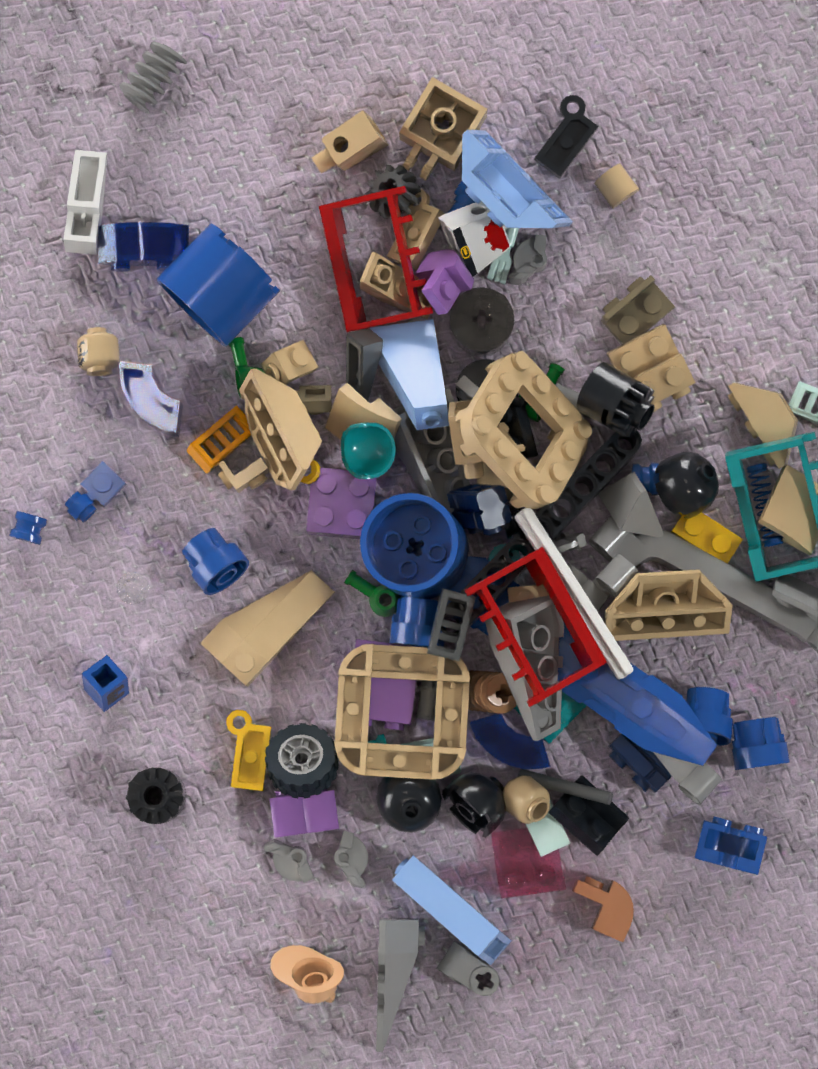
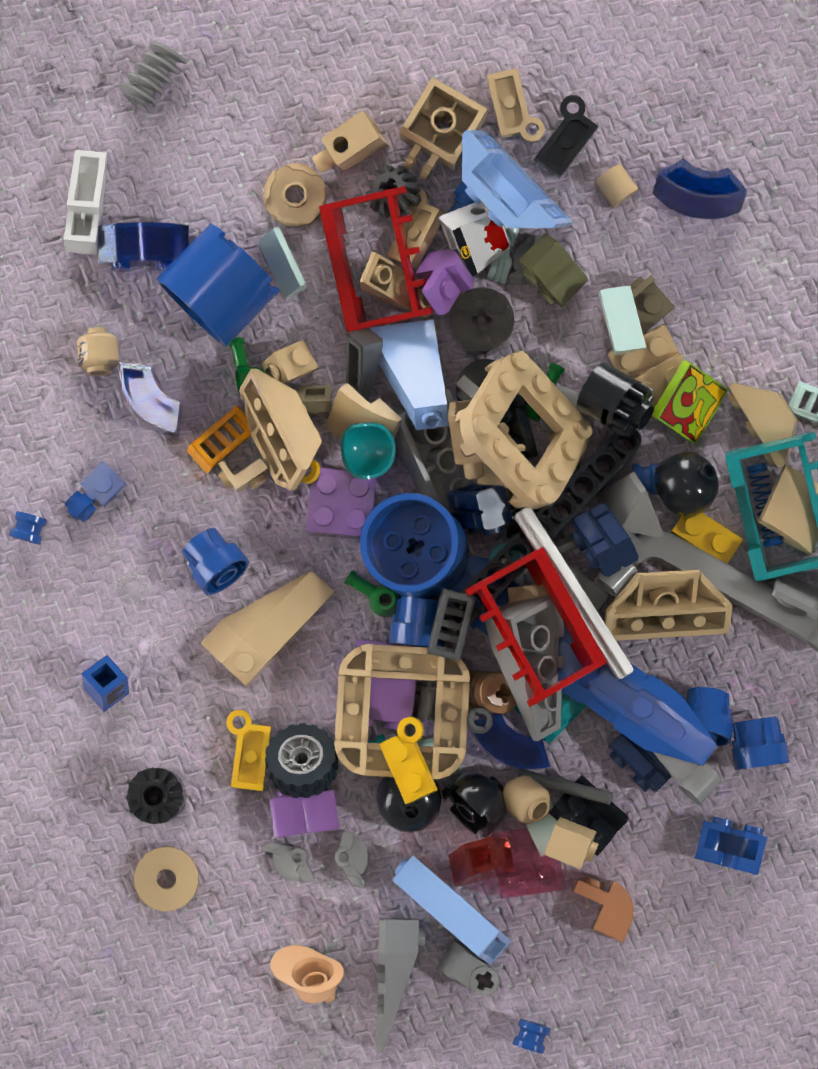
none -> tan tile [134,846,199,911]
none -> light aqua slope [259,227,306,298]
none -> tan tile [263,163,327,228]
none -> yellow hinge [379,717,438,804]
none -> clear red slope [448,836,515,887]
none -> dark grey pin [466,708,493,734]
none -> tan hinge [486,68,545,143]
none -> blue wheel [512,1018,551,1054]
none -> olive brick [518,233,588,308]
none -> tan brick [544,817,599,869]
none -> dark blue brick [571,503,639,577]
none -> light aqua slope [599,286,646,356]
none -> tile [652,359,729,445]
none -> clear blue brick [653,158,747,219]

